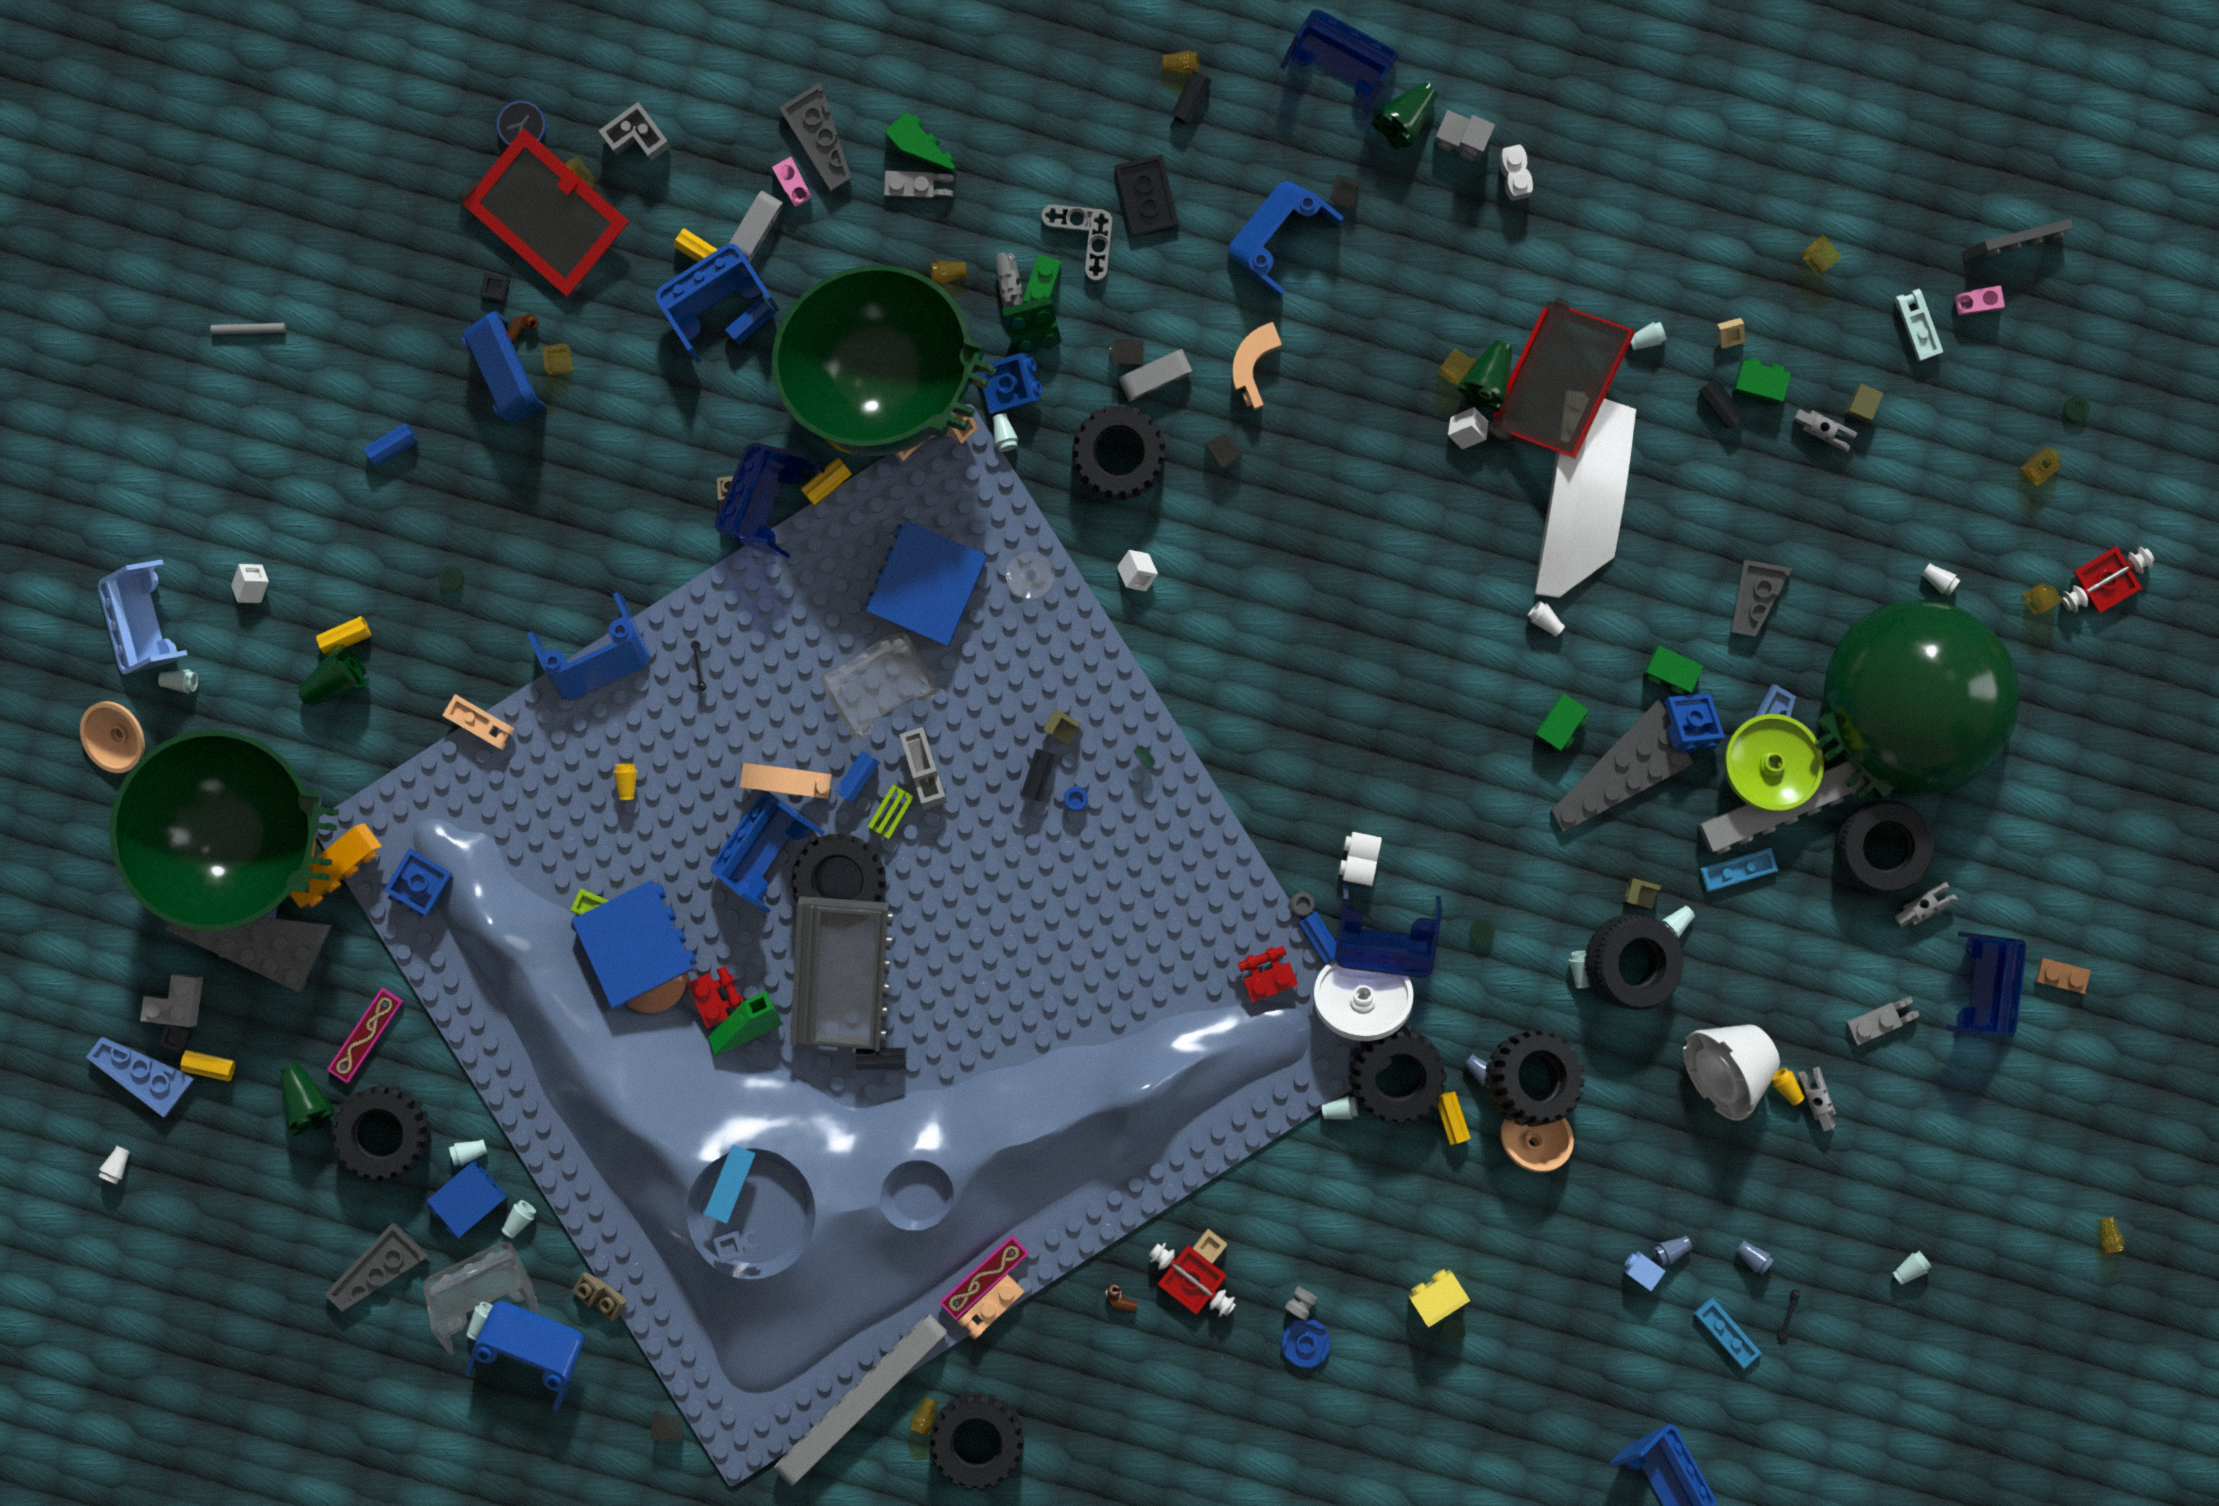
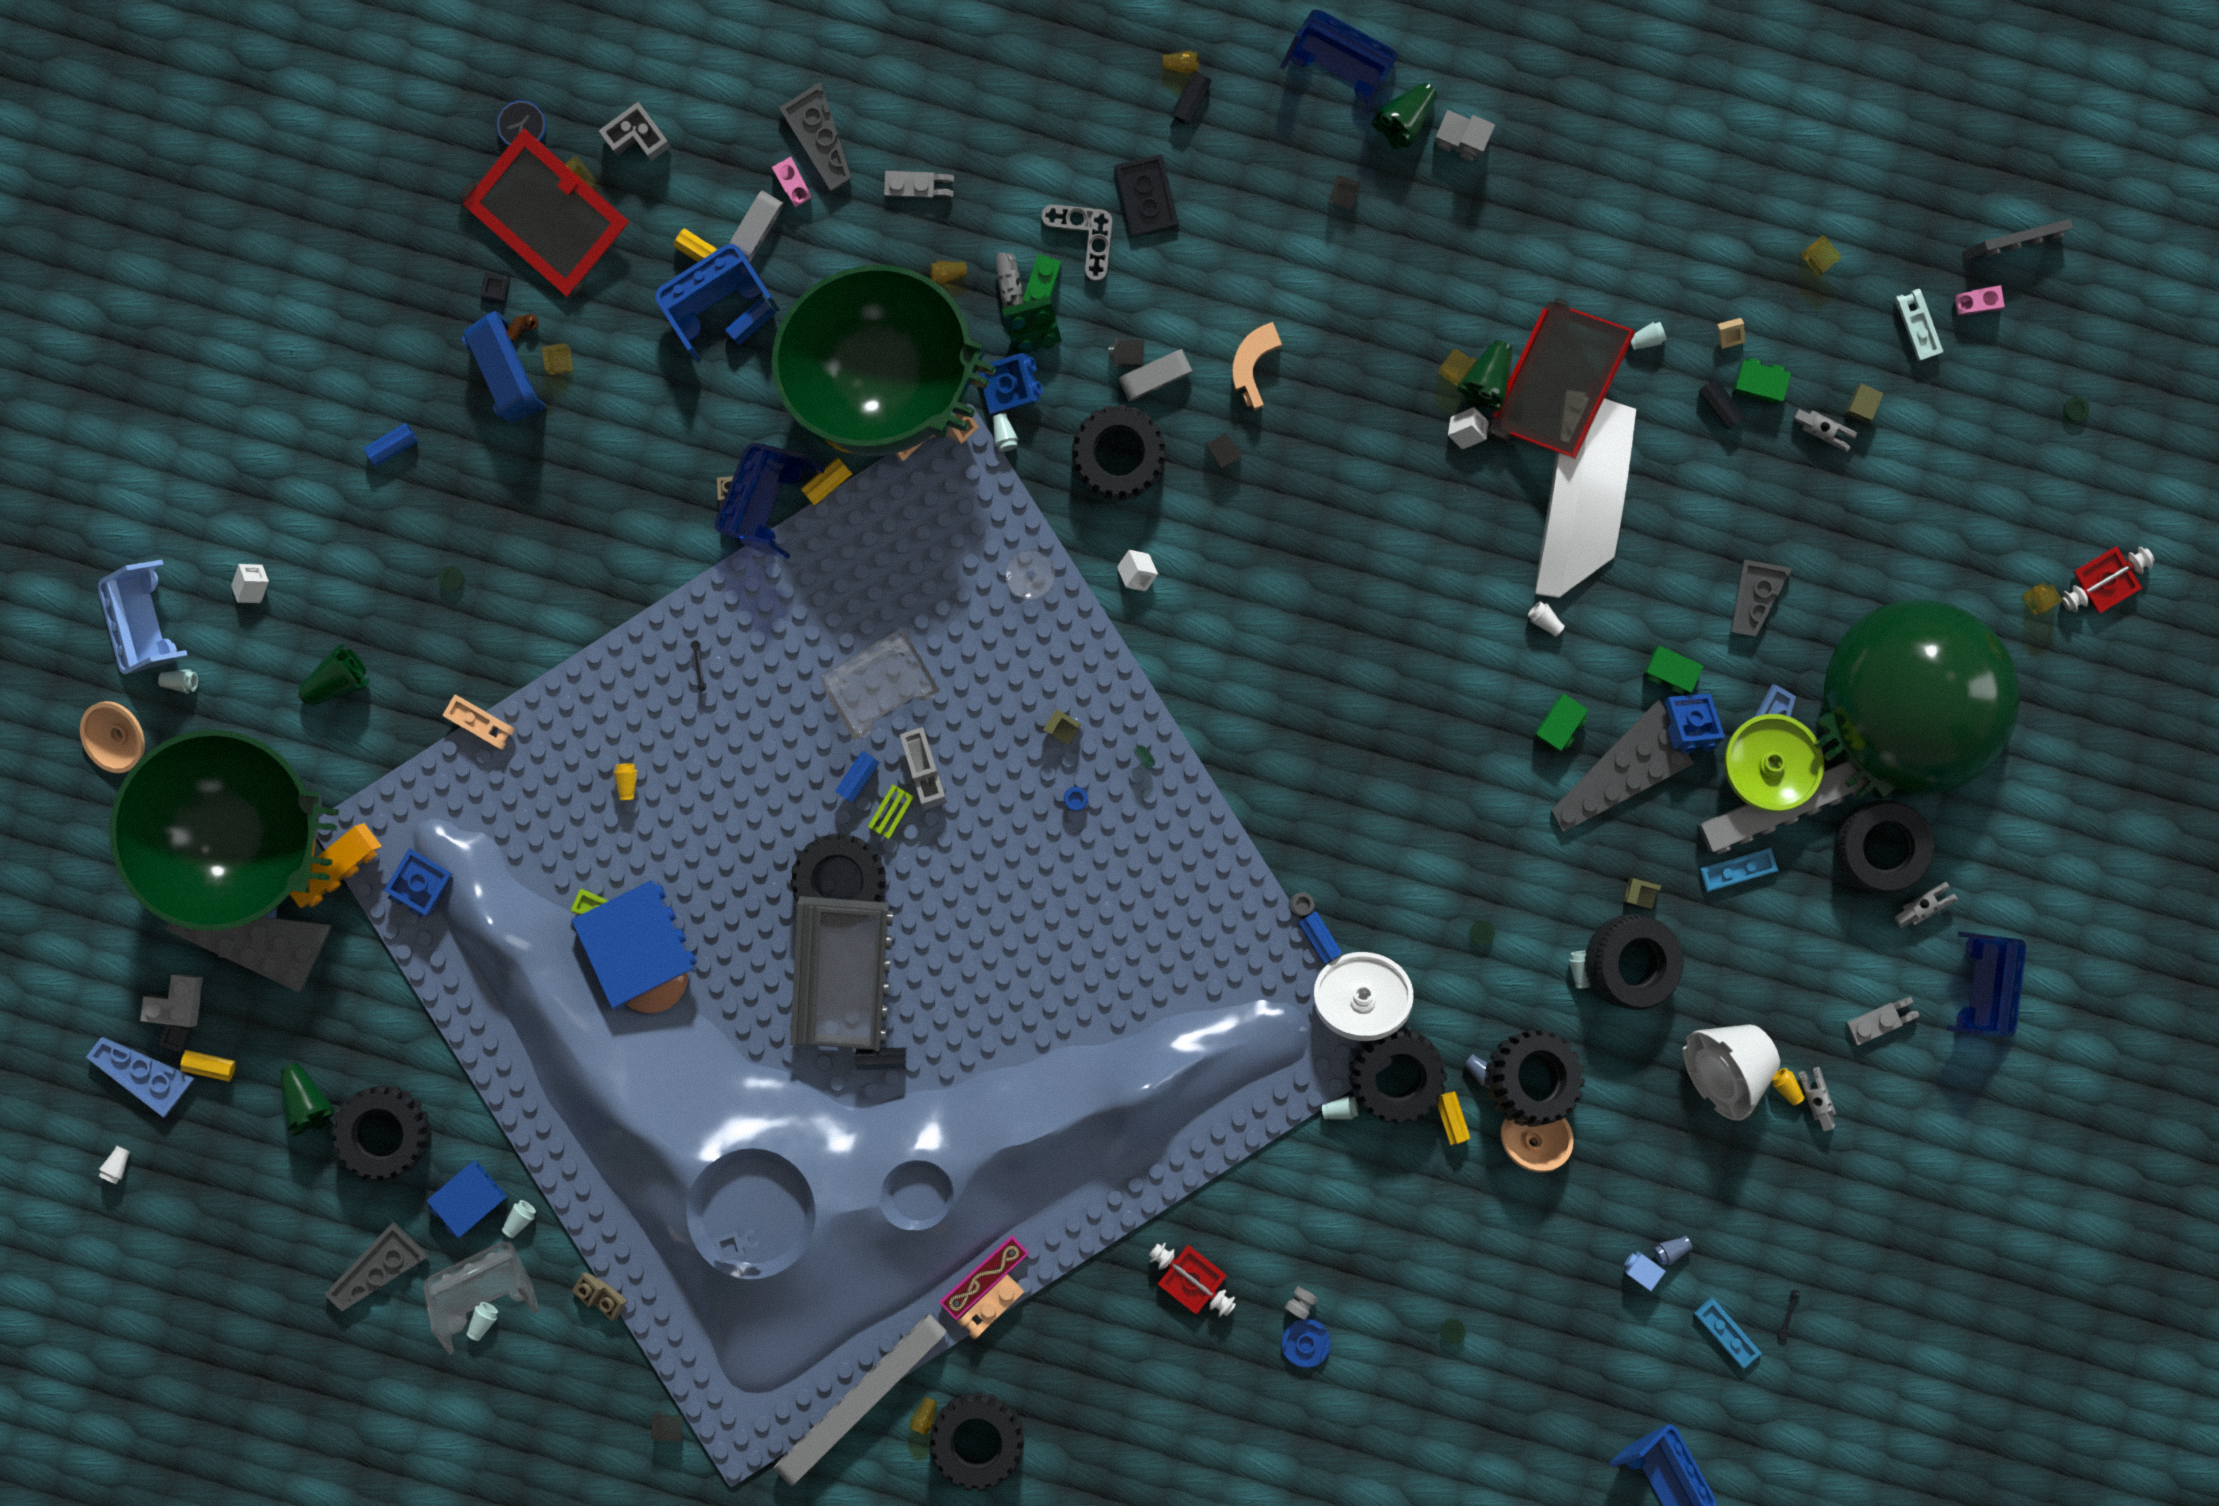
light grey bar [210,323,286,335] -> none
yellow axle [316,616,371,656] -> none
tile [327,987,404,1083] -> none
light aqua cone [449,1140,487,1167] -> none
blue windscreen [465,1301,585,1412] -> none
blue windscreen [527,592,650,700] -> none
red plate [687,966,743,1028] -> none
dark azure tile [704,1144,756,1224] -> none
green slope [708,991,783,1056] -> none
blue windscreen [711,792,825,914] -> none
light nougat arch [740,763,831,799] -> none
blue panel [864,520,988,647] -> none
green slope [885,112,956,174] -> none
black axle [1021,748,1056,802] -> none
reddish brown arm [1106,1284,1137,1313] -> none
tan plate [1193,1229,1227,1263] -> none
blue windscreen [1228,181,1344,299] -> none
red plate [1237,946,1298,1002] -> none
clear blue windscreen [1335,884,1443,978] -> none
white brick [1339,832,1382,886] -> none
light yellow slope [1409,1269,1470,1328] -> none
white brick [1499,144,1533,201] -> none
light aqua cone [1661,906,1695,938] -> none
sand blue cone [1736,1240,1774,1275] -> none
light aqua cone [1893,1251,1931,1285] -> none
white cone [1922,563,1960,596] -> none
clear yellow brick [2020,447,2063,486] -> none
medium nougat plate [2035,958,2091,994] -> none
clear yellow cone [2099,1217,2126,1254] -> none

